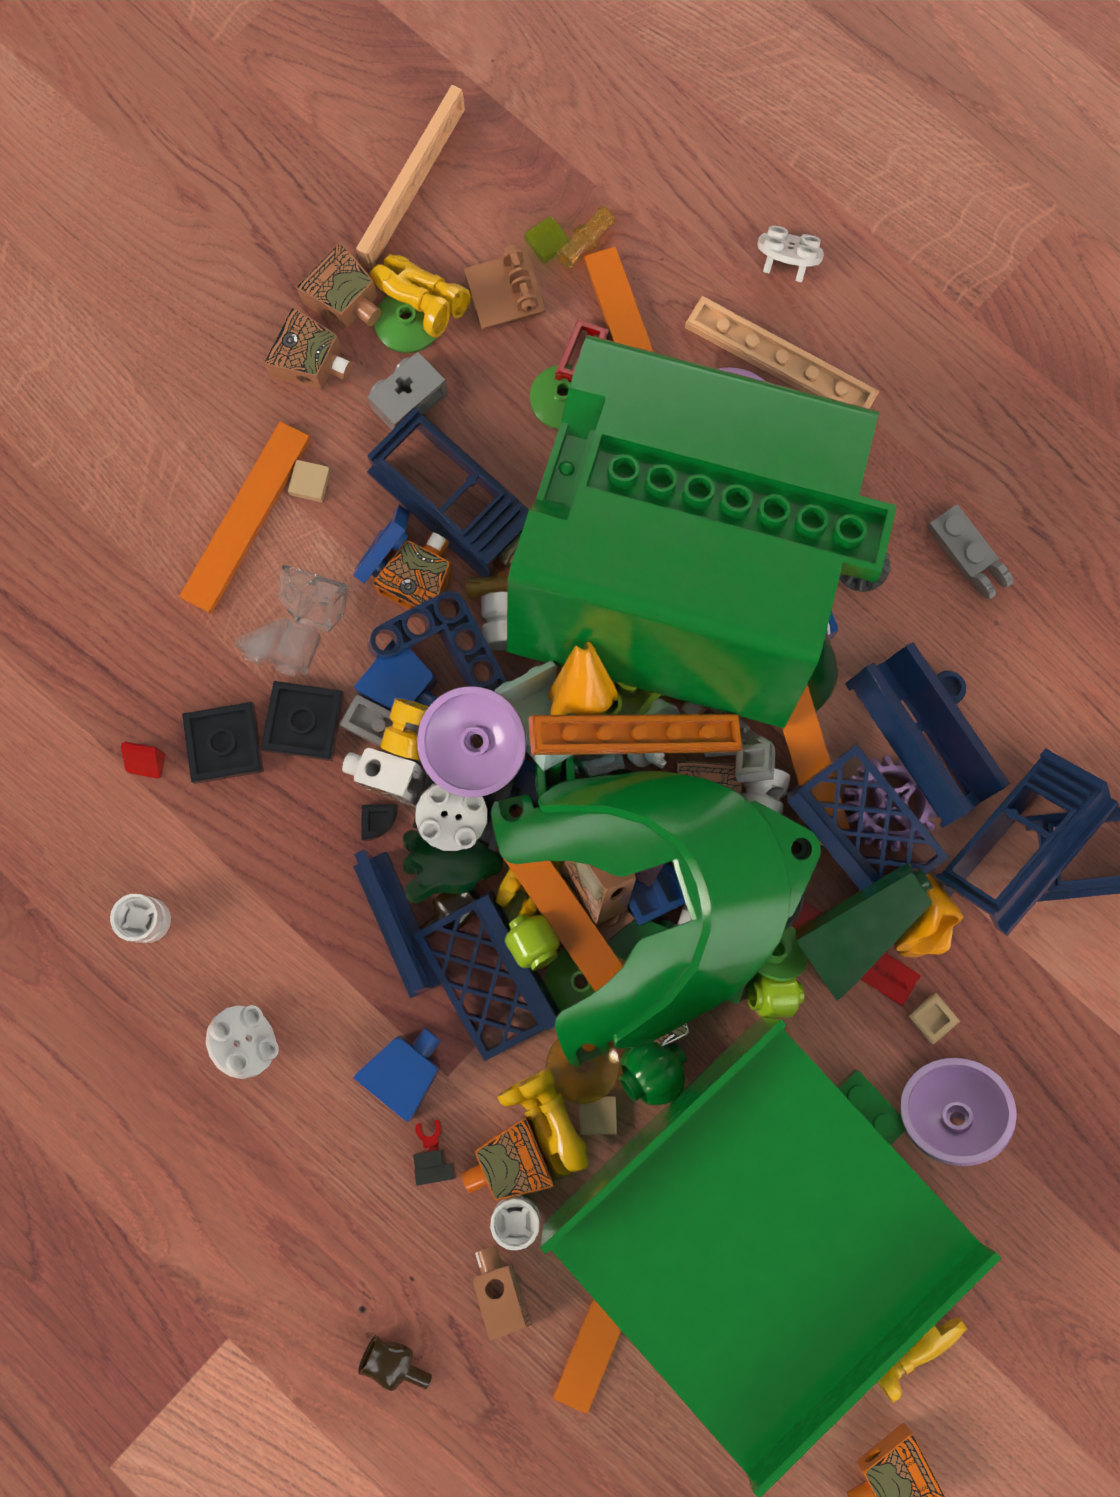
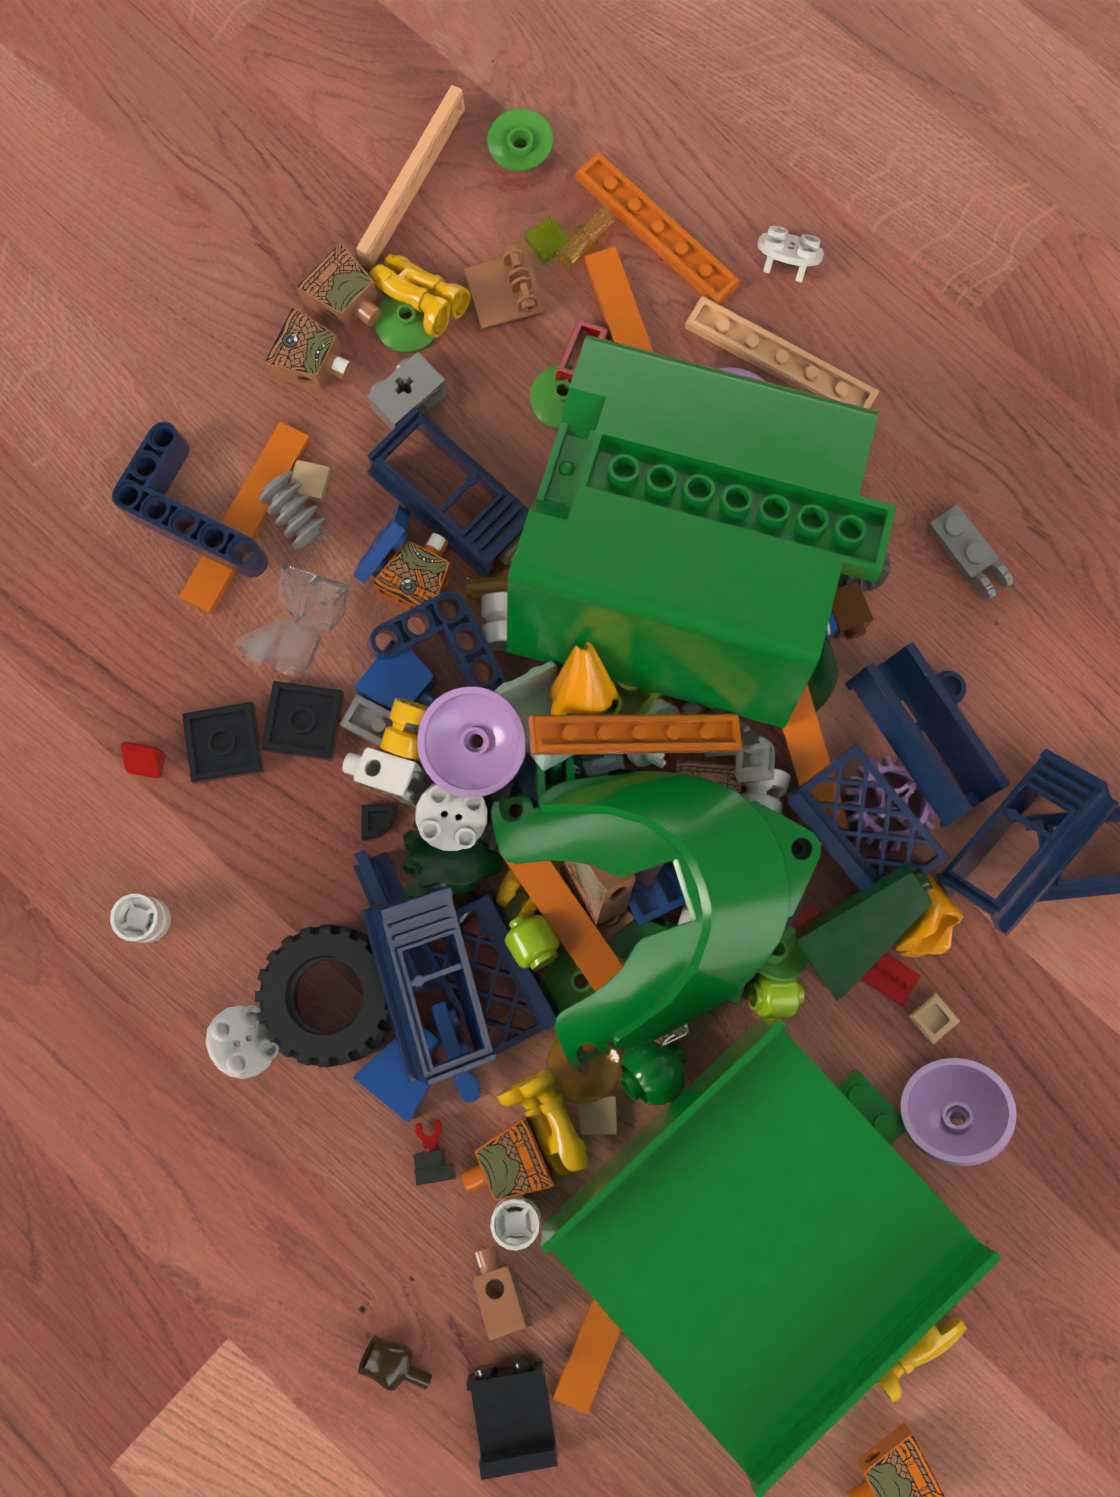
none -> dark blue beam [112,421,268,578]
none -> black tyre [255,924,393,1068]
none -> light grey piece [259,470,331,550]
none -> dark blue piece [361,882,497,1086]
none -> blue hinge [431,1002,481,1103]
none -> black panel [466,1357,558,1480]
none -> bright green dish [487,109,553,172]
none -> orange tile [575,152,741,305]
none -> reddish brown brick [832,581,874,640]

